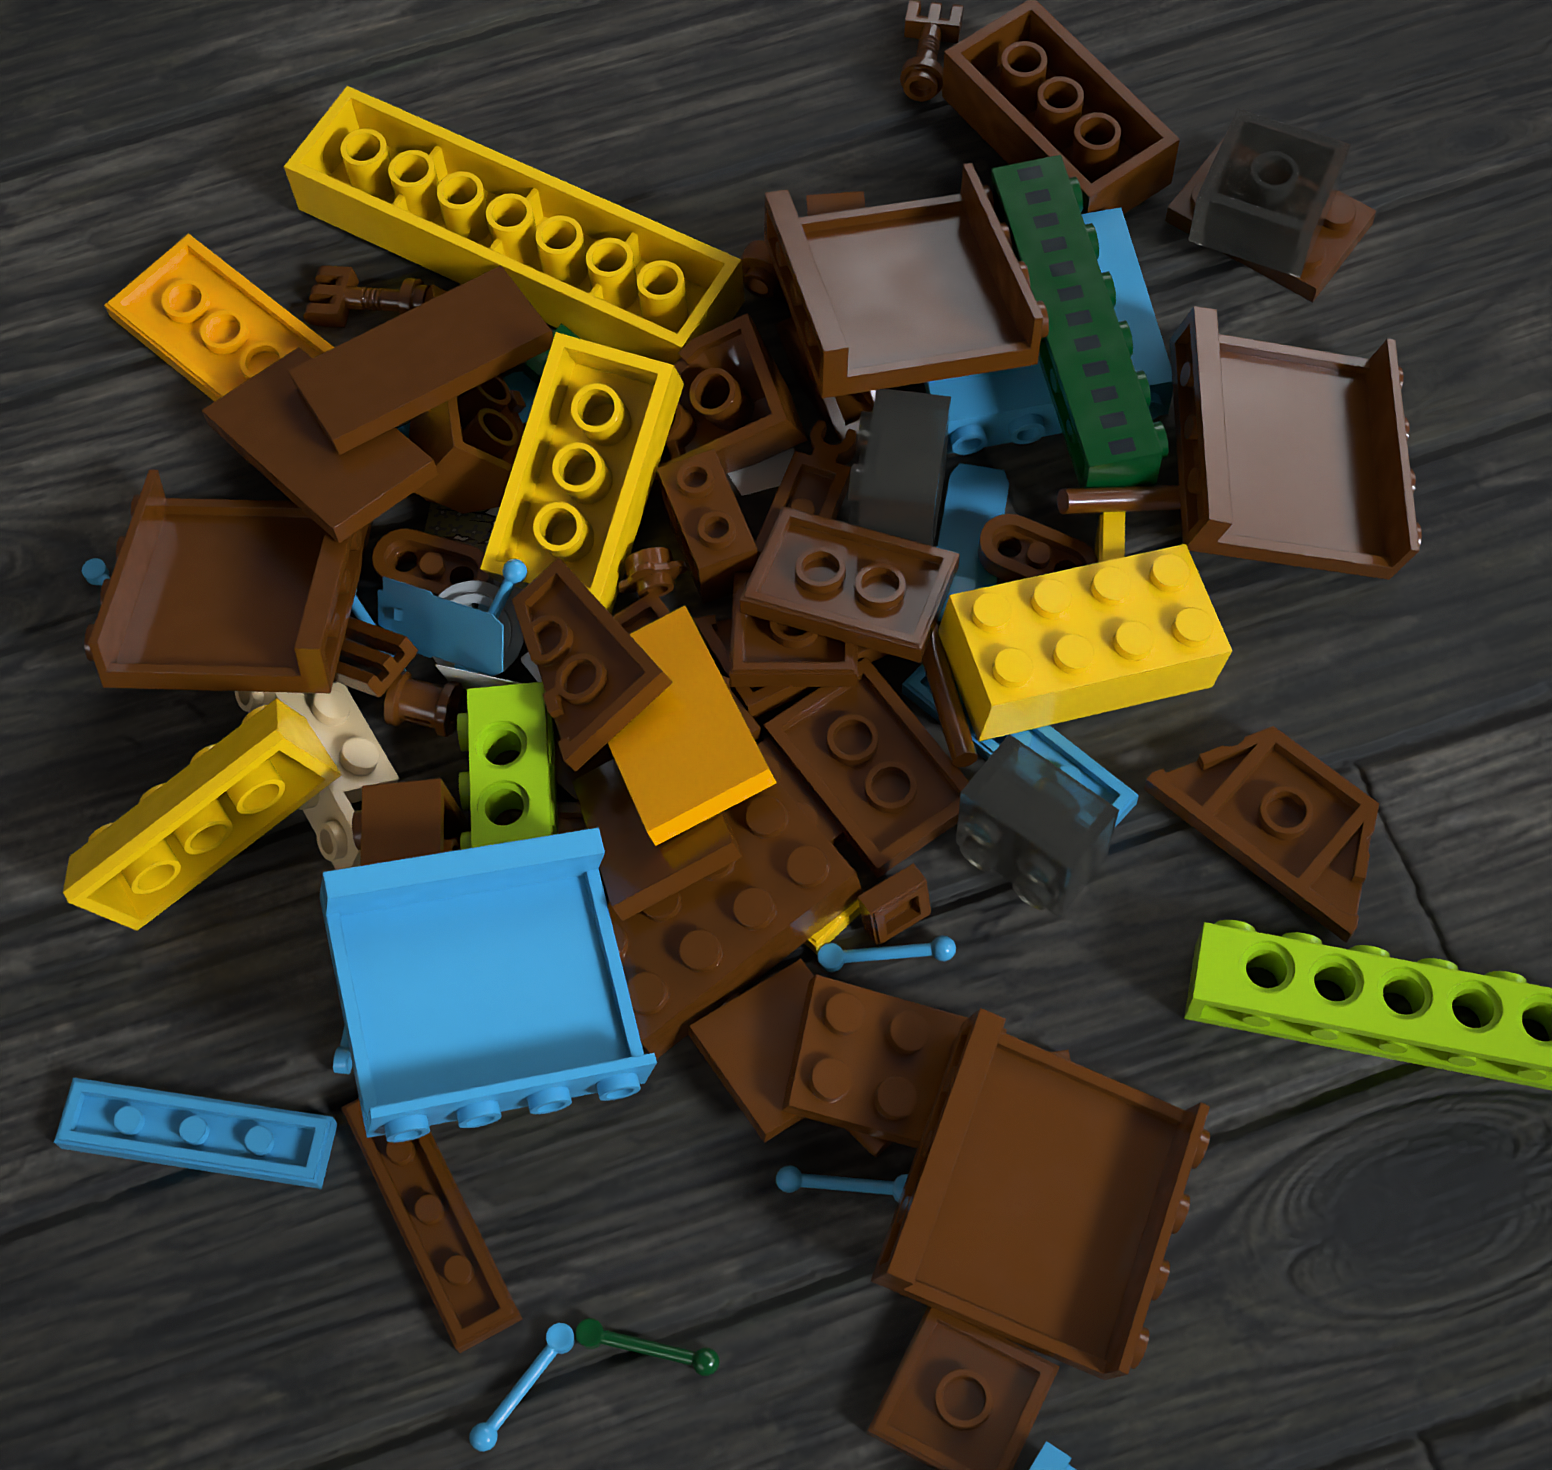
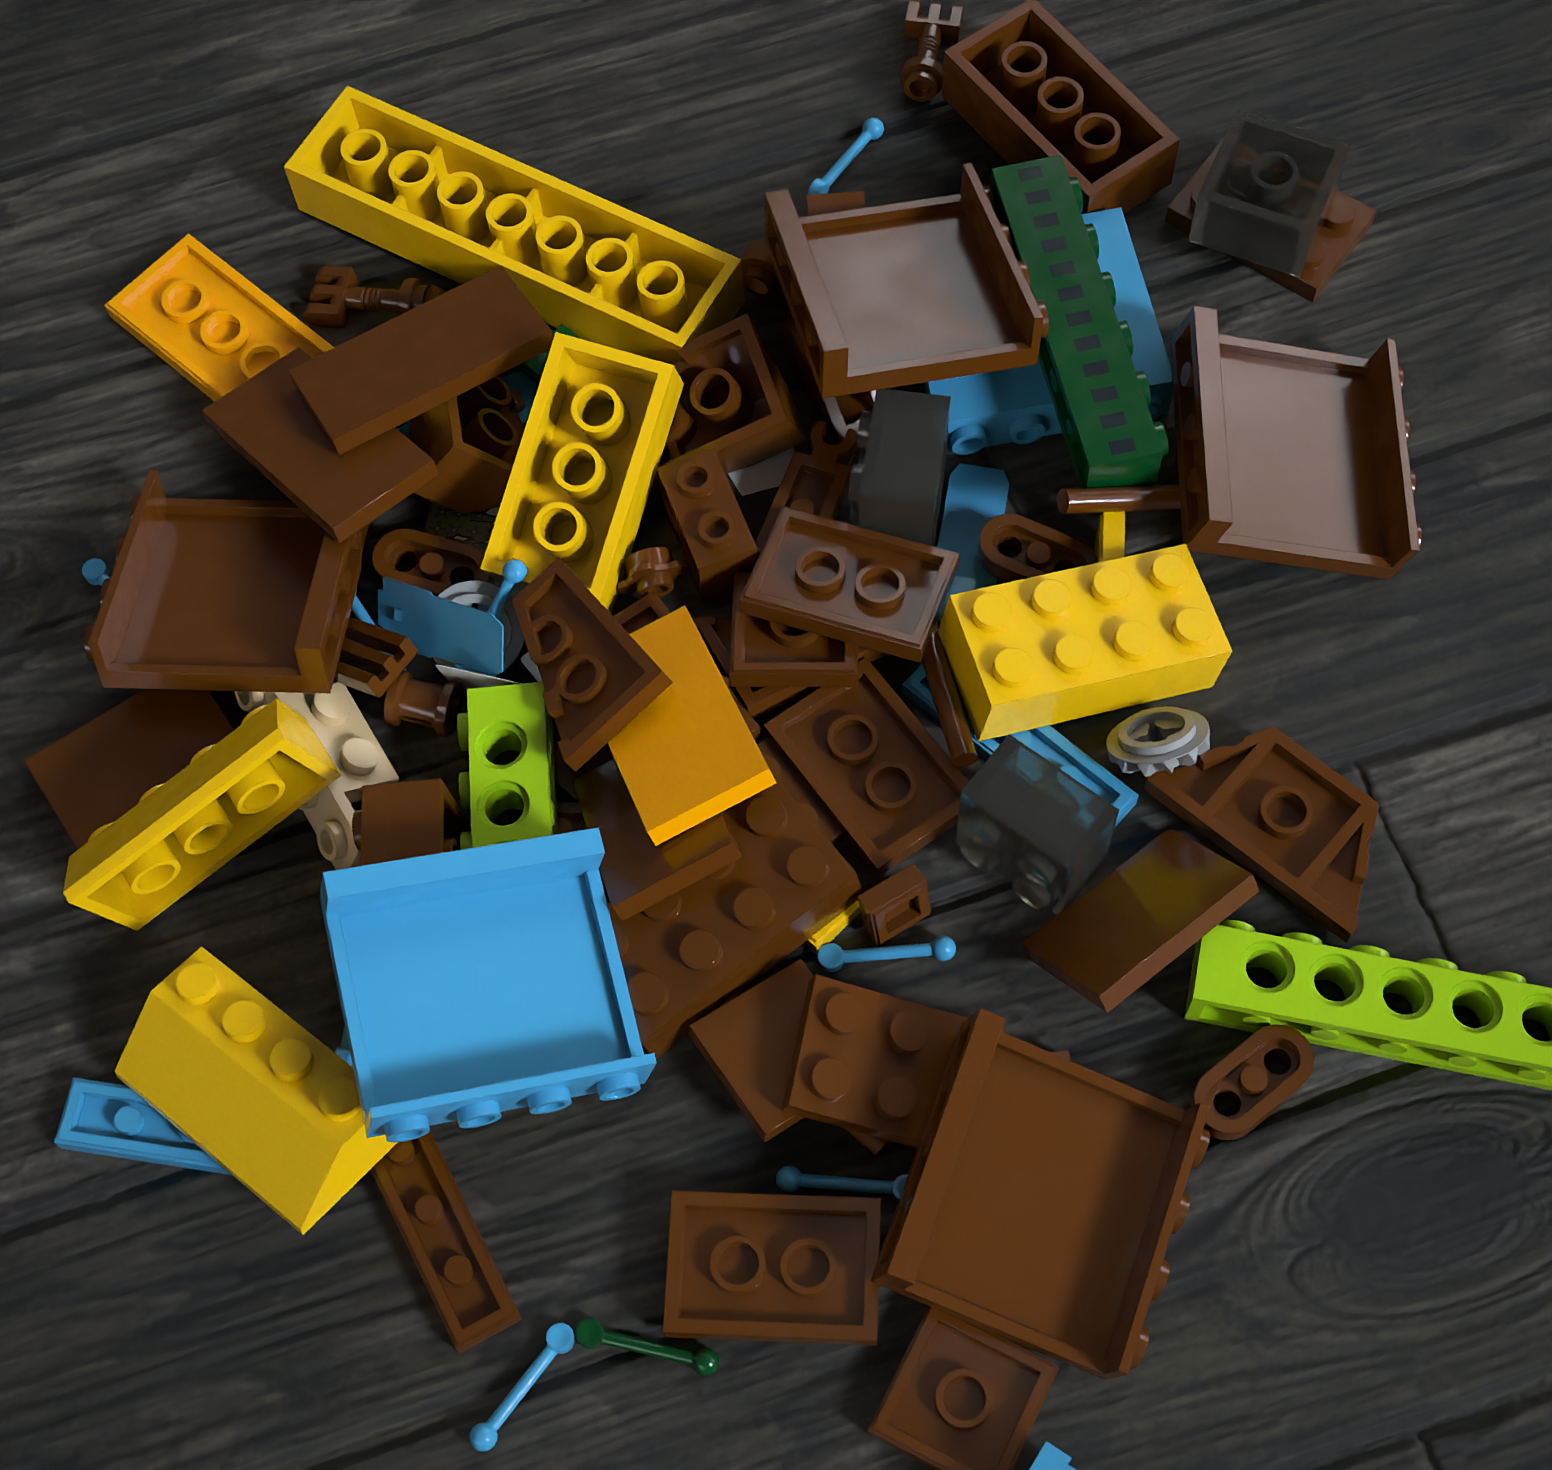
none -> reddish brown tile [24,689,234,849]
none -> yellow slope [115,946,398,1235]
none -> reddish brown plate [663,1191,881,1346]
none -> dark azure hinge [808,117,884,195]
none -> reddish brown tile [1022,827,1259,1013]
none -> light grey gear [1106,706,1210,777]
none -> reddish brown plate [1191,1024,1314,1140]

